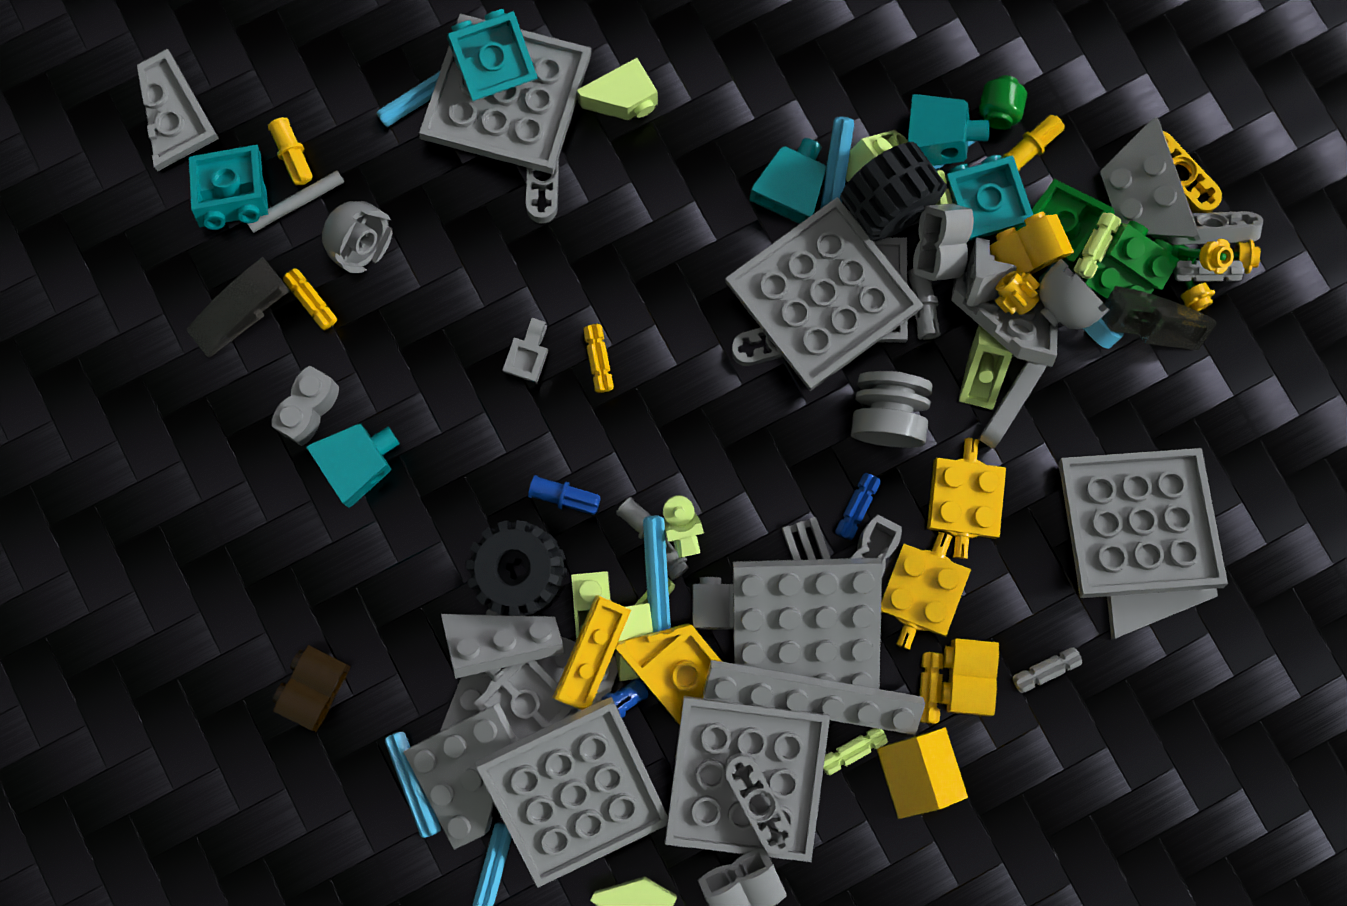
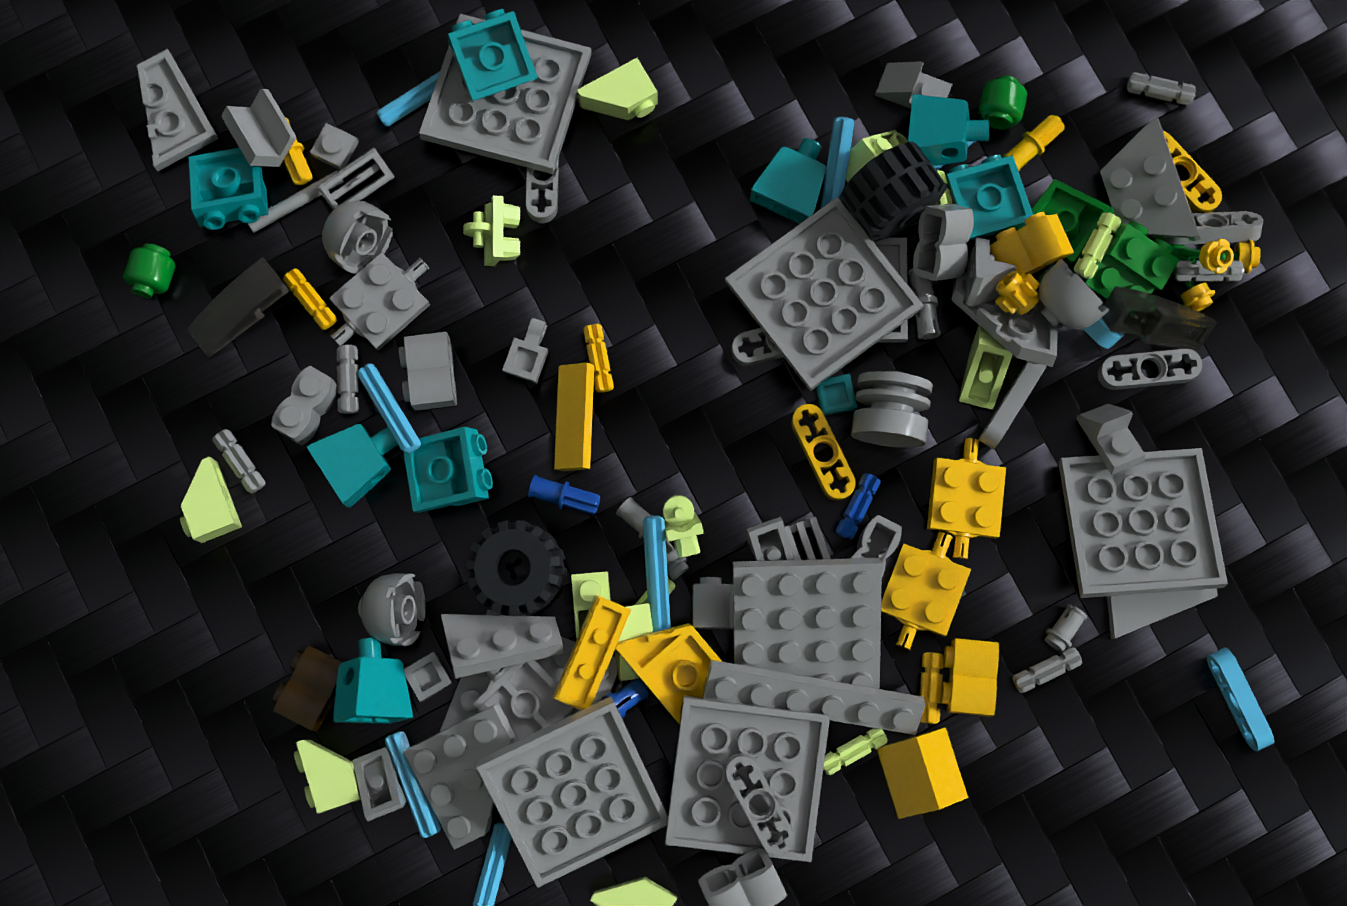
none -> green head [123,243,176,298]
none -> yellowish green slope [180,457,242,543]
none -> light grey axle [213,429,265,494]
none -> light grey panel [221,89,296,167]
none -> yellowish green slope [294,740,361,814]
none -> light grey plate [310,123,359,170]
none -> light grey tile [316,148,394,211]
none -> light grey plate [330,252,430,351]
none -> teal torso [334,638,413,724]
none -> light grey axle [337,345,359,414]
none -> light grey slope [352,747,407,821]
none -> medium azure axle [358,364,421,454]
none -> light grey cylinder [358,573,425,646]
none -> light grey brick [399,332,457,411]
none -> teal plate [403,427,493,513]
none -> light grey plate [404,652,453,702]
none -> yellowish green hips [463,195,520,266]
none -> yellow tile [554,362,594,471]
none -> light grey slope [746,517,794,561]
none -> yellow beam [791,404,856,501]
none -> teal tile [815,374,857,416]
none -> light grey slope [875,62,952,109]
none -> light grey pin [1045,604,1087,652]
none -> light grey slope [1077,404,1146,474]
none -> light grey beam [1097,349,1202,390]
none -> light grey axle [1127,72,1196,105]
none -> medium azure beam [1207,647,1274,751]

